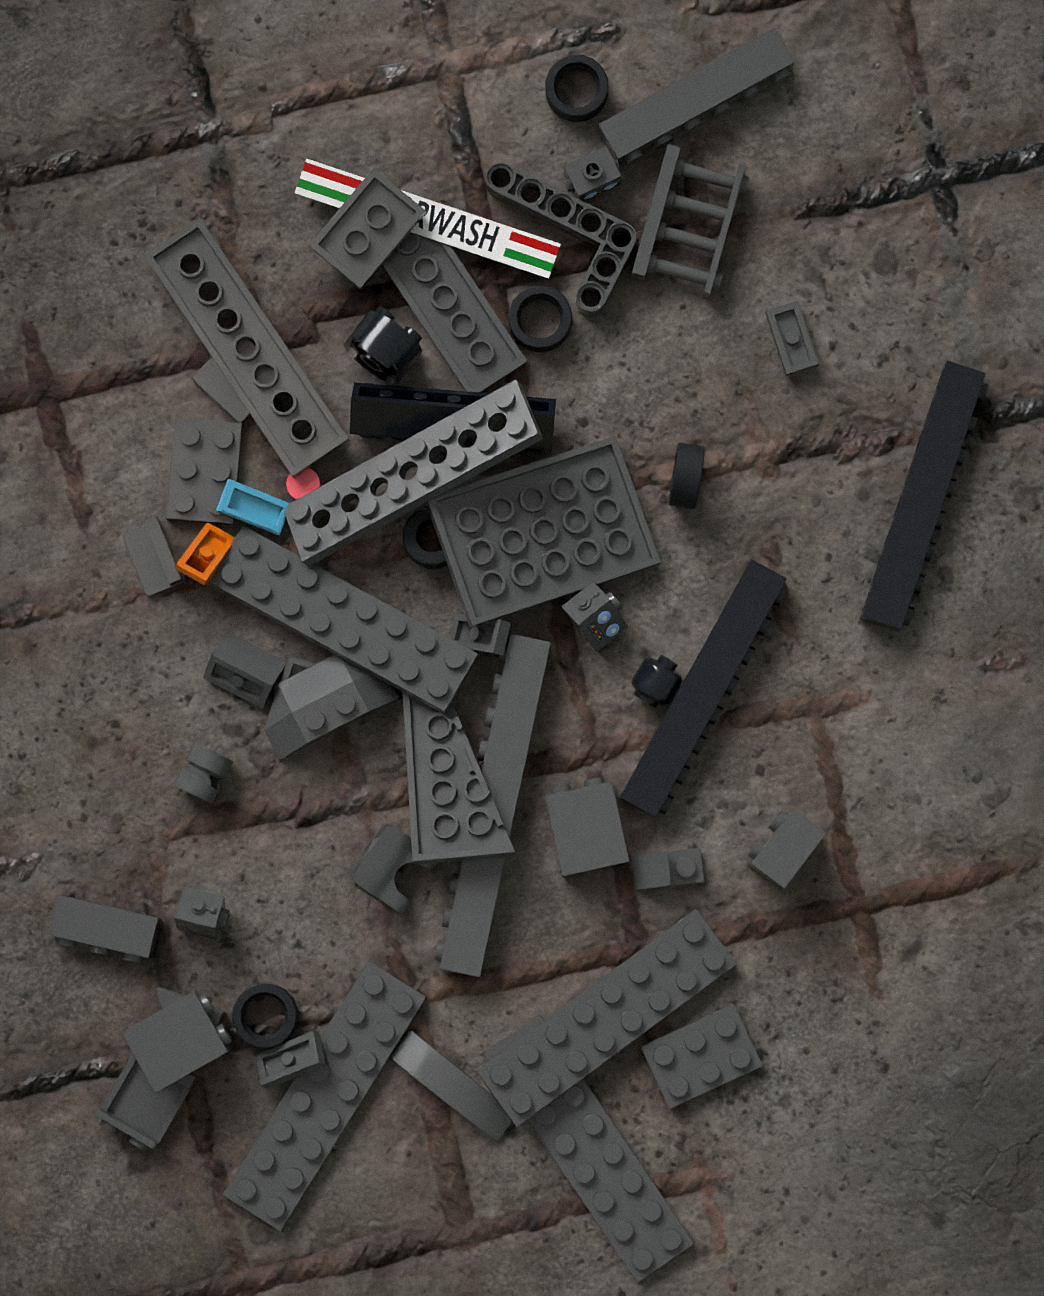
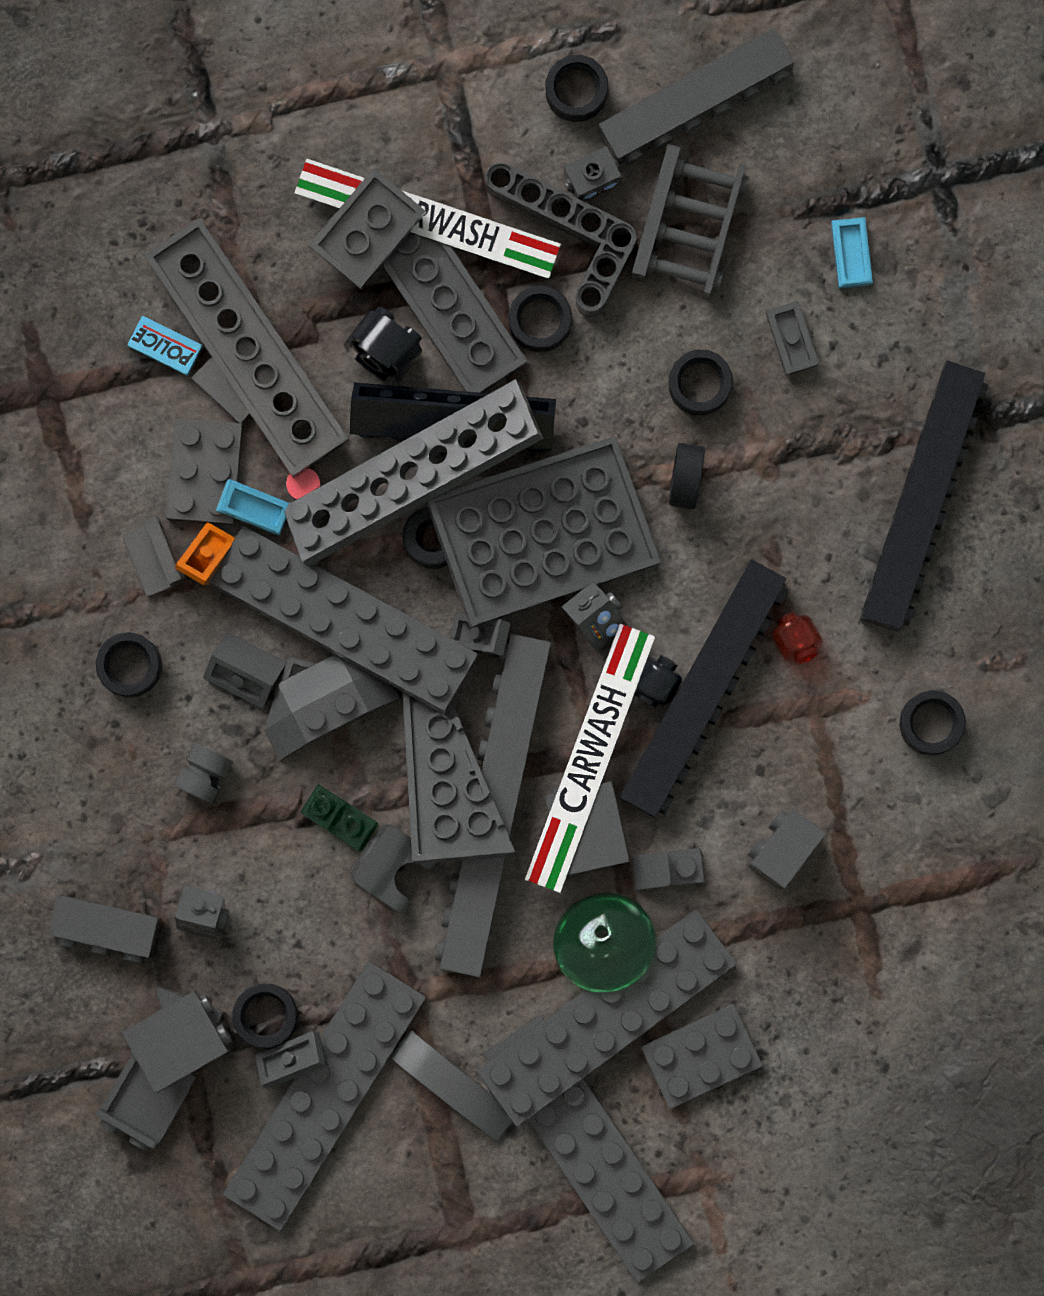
none -> black tyre [95,632,162,698]
none -> medium azure tile [127,316,203,376]
none -> clear green slope [300,784,379,852]
none -> white sticker [525,624,655,893]
none -> clear green dish [553,893,656,992]
none -> black tyre [669,349,733,416]
none -> clear red head [772,612,823,665]
none -> medium azure tile [831,217,873,289]
none -> black tyre [899,690,966,756]

